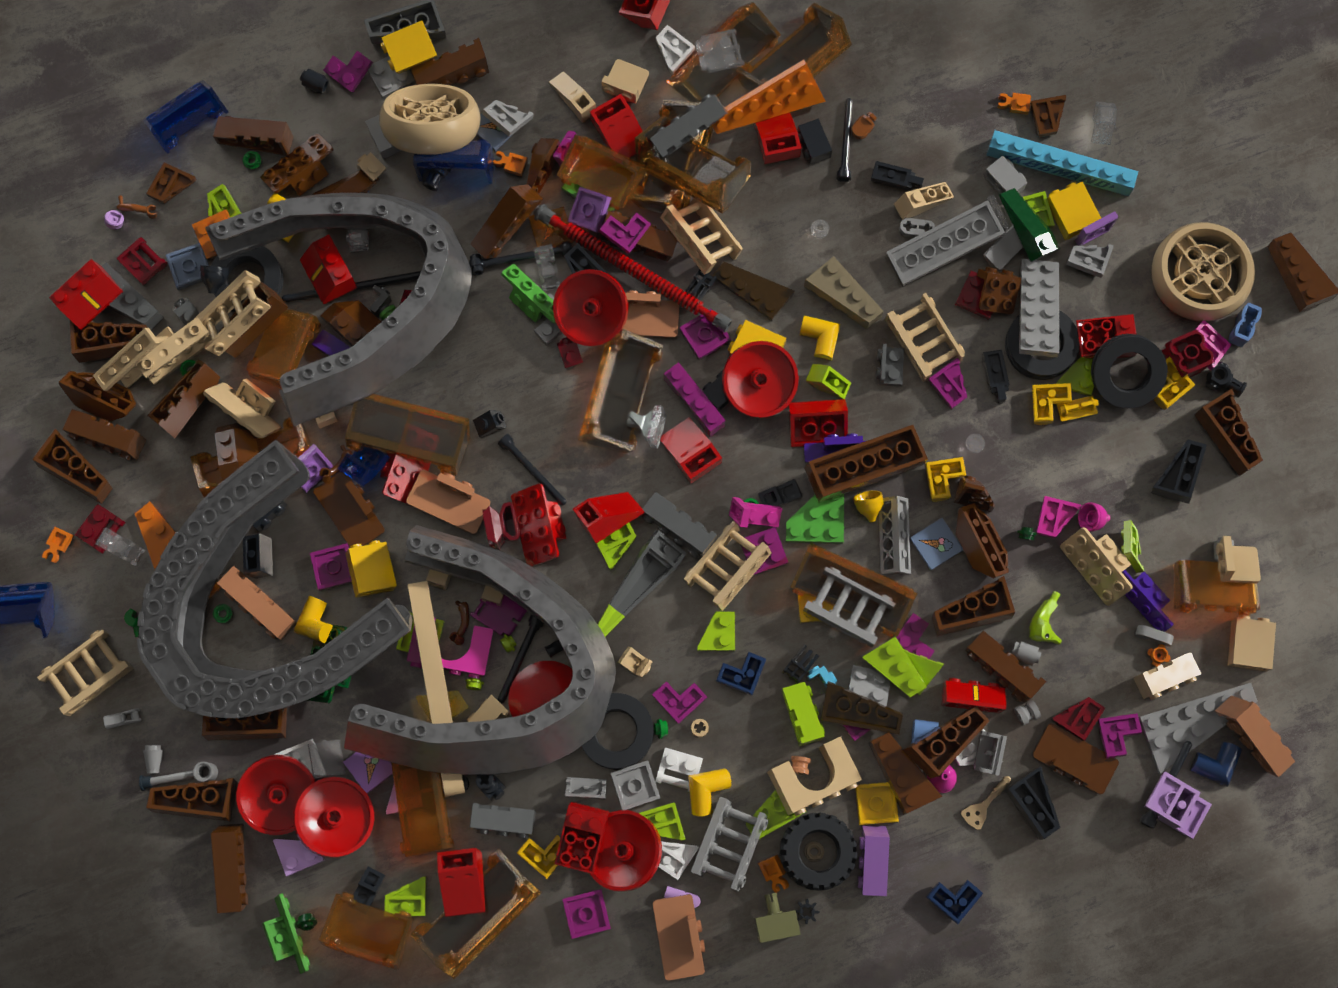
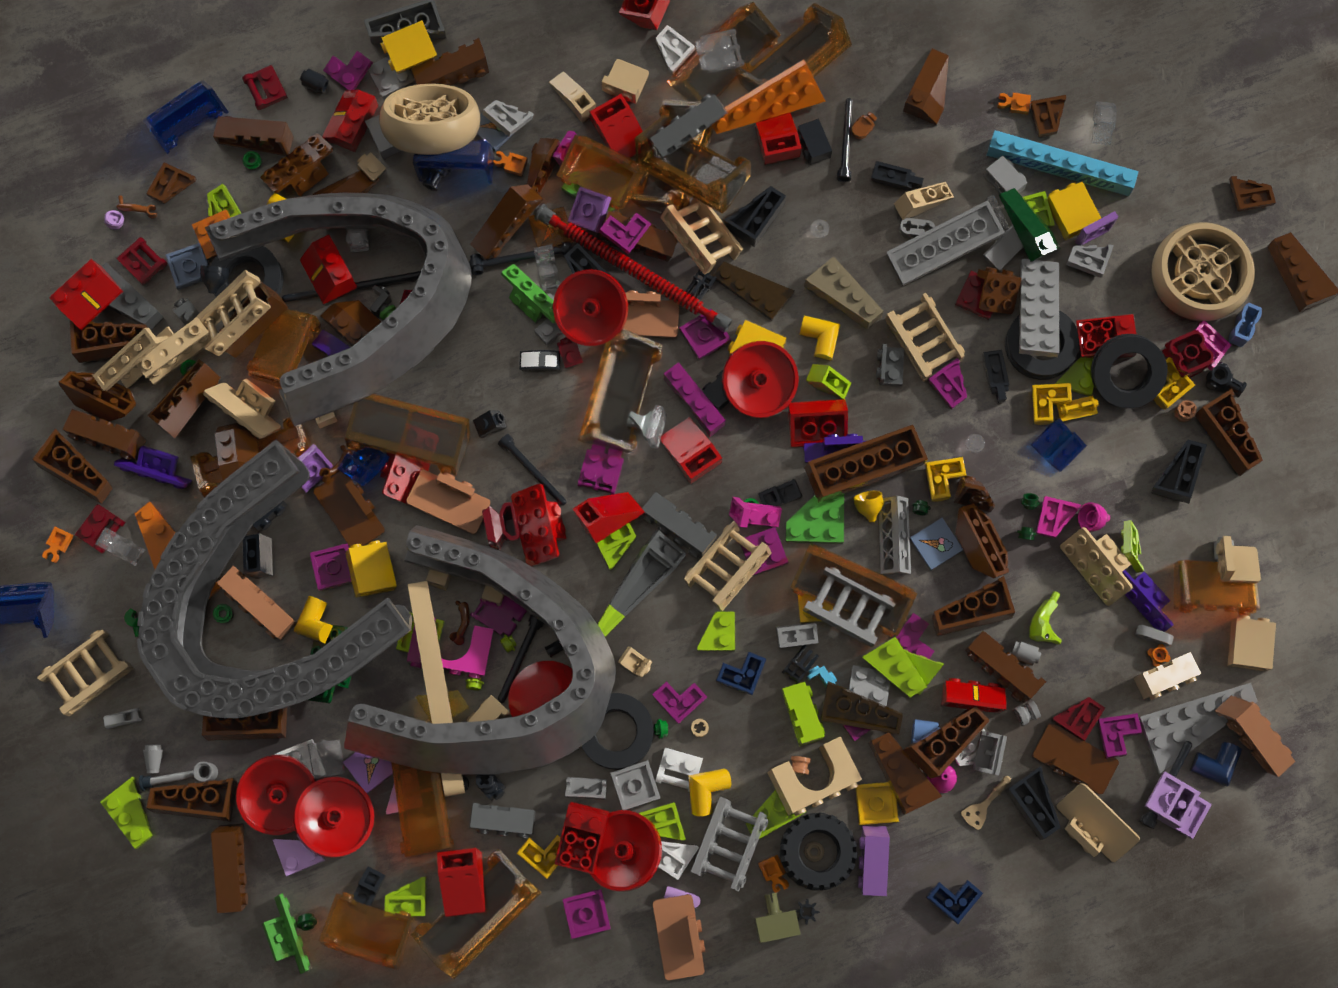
none -> lime wing [100,777,153,849]
none -> dark purple bracket [114,446,192,489]
none -> dark red plate [242,65,288,110]
none -> red slope [322,90,378,152]
none -> slope [519,350,560,371]
none -> magenta plate [577,444,624,495]
none -> black wedge [724,186,786,247]
none -> light grey hinge [776,622,819,648]
none -> reddish brown wedge [903,48,949,126]
none -> dark green plate [912,500,931,516]
none -> dark green plate [1021,493,1040,510]
none -> clear blue slope [1031,418,1087,472]
none -> tan bracket [1057,783,1140,862]
none -> nougat wheel [1174,400,1197,422]
none -> reddish brown wing [1229,176,1276,212]

